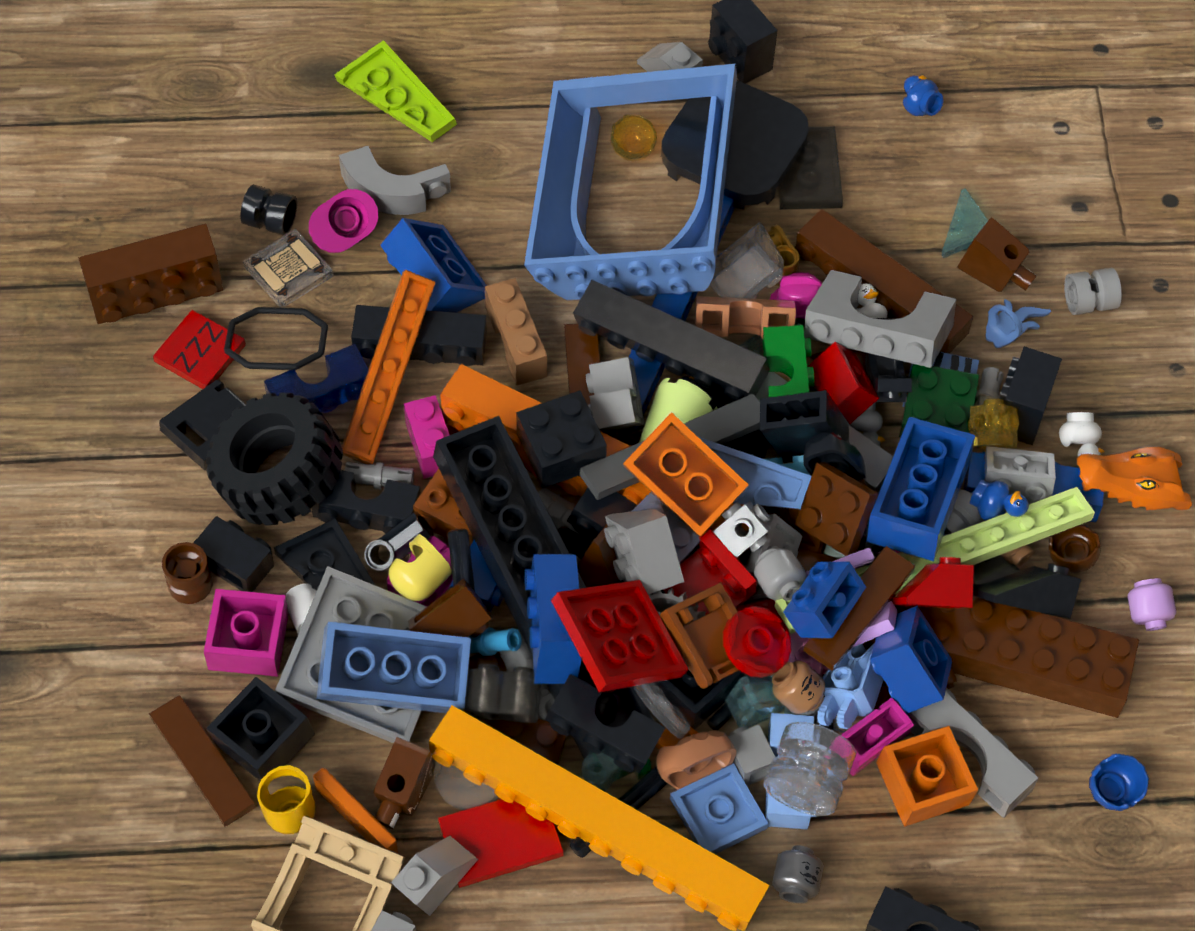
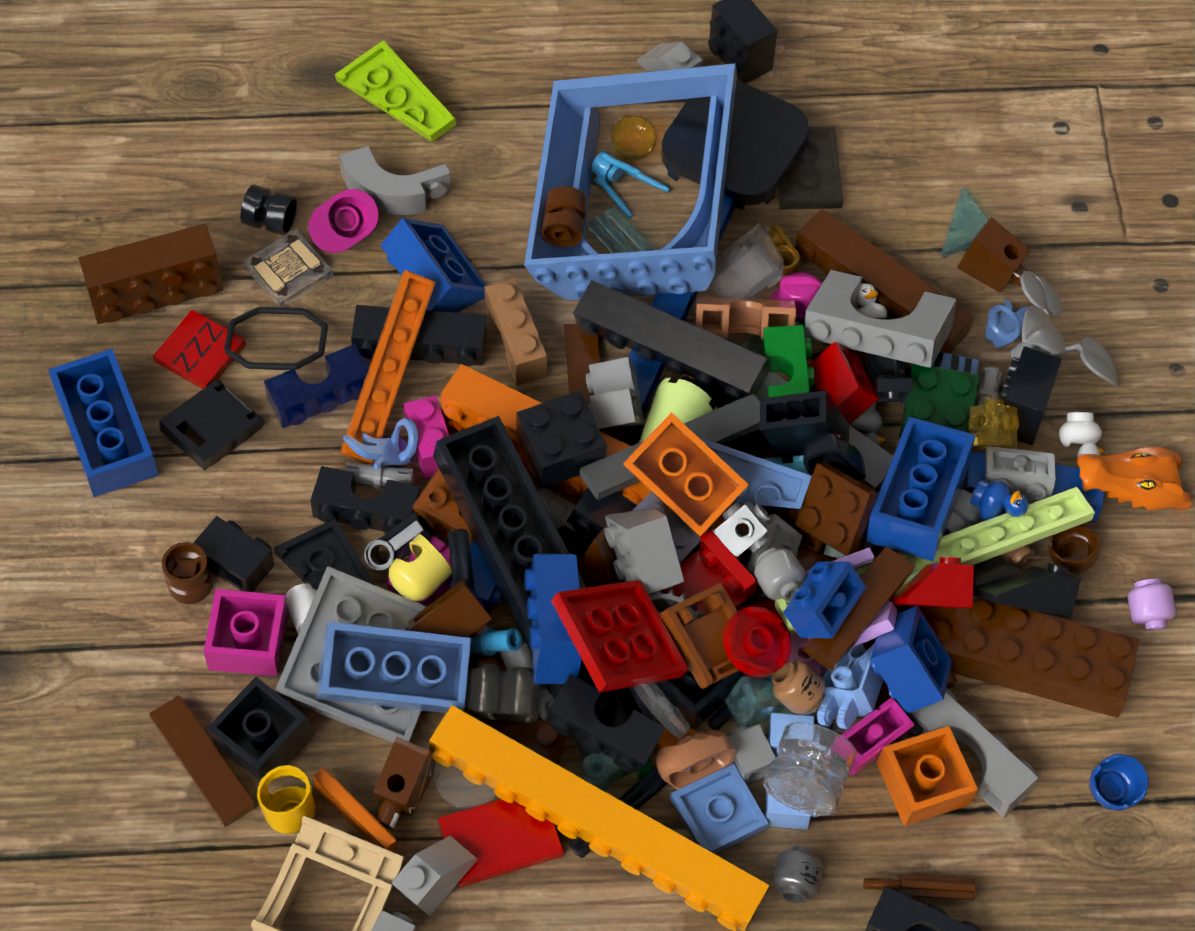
black tyre [206,392,343,526] -> none
blue animal [903,75,944,116] -> none
light grey wheel [1064,267,1122,315] -> none
none -> blue brick [48,348,158,497]
none -> medium blue piece [343,418,418,470]
none -> reddish brown wheel [541,186,588,247]
none -> clear light blue tile [589,206,653,253]
none -> dark azure plant [591,151,670,218]
none -> reddish brown axle [863,875,976,901]
none -> light grey plant [1010,270,1119,387]

